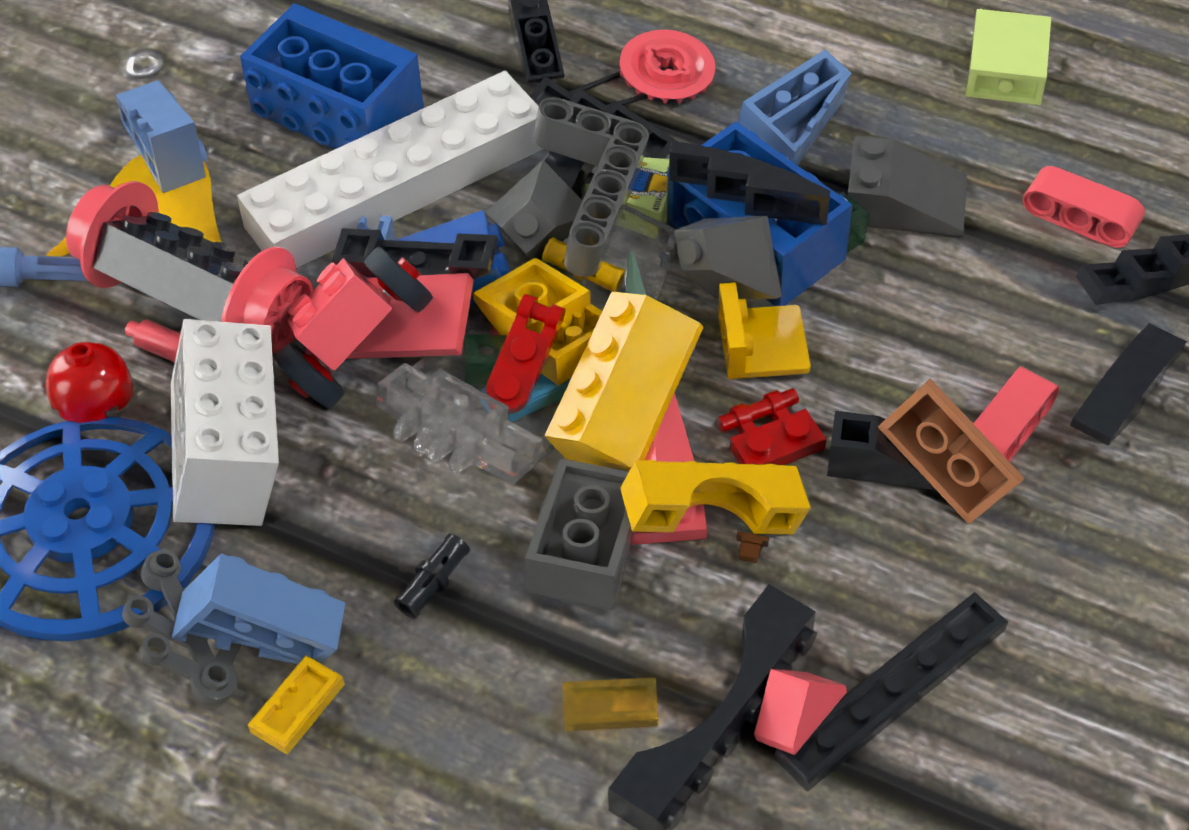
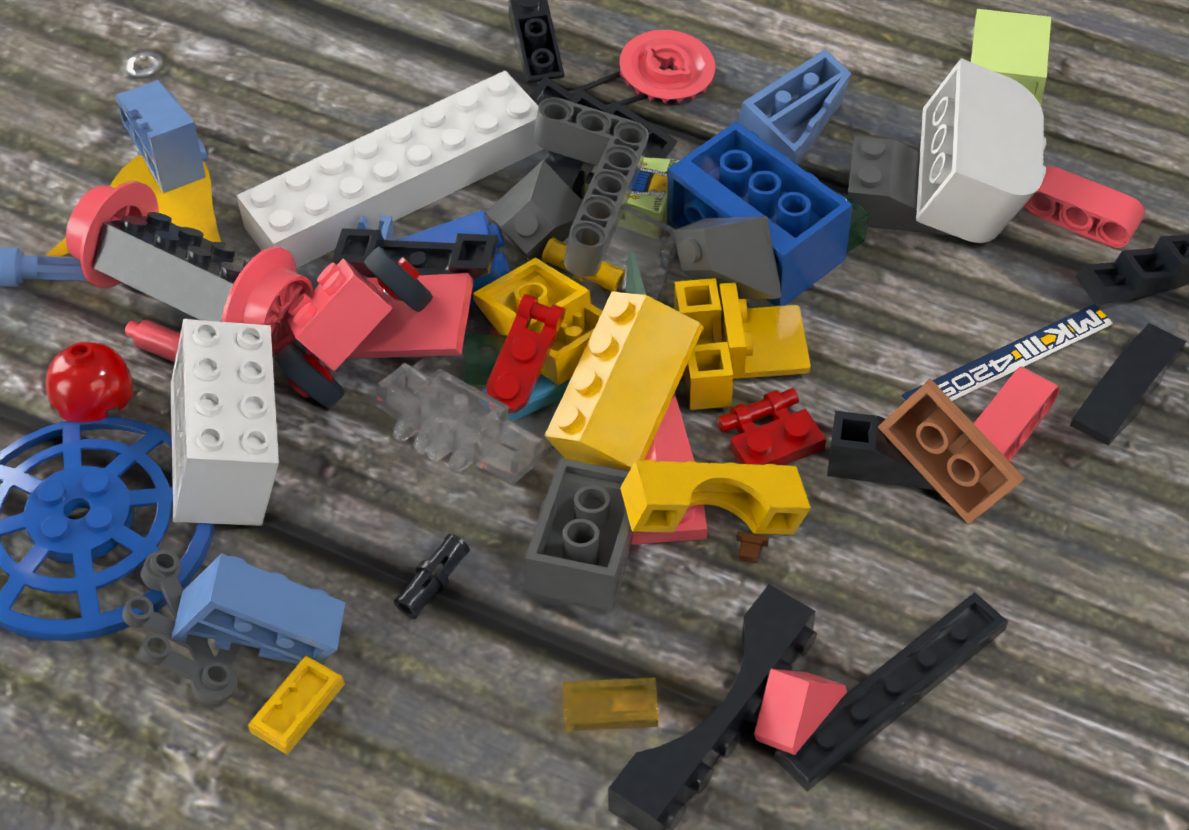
blue brick [240,3,424,149] -> none
black slope [669,141,831,225] -> none
none -> yellow arch [674,278,733,410]
none -> sticker [901,304,1113,401]
none -> white brick [916,58,1046,243]

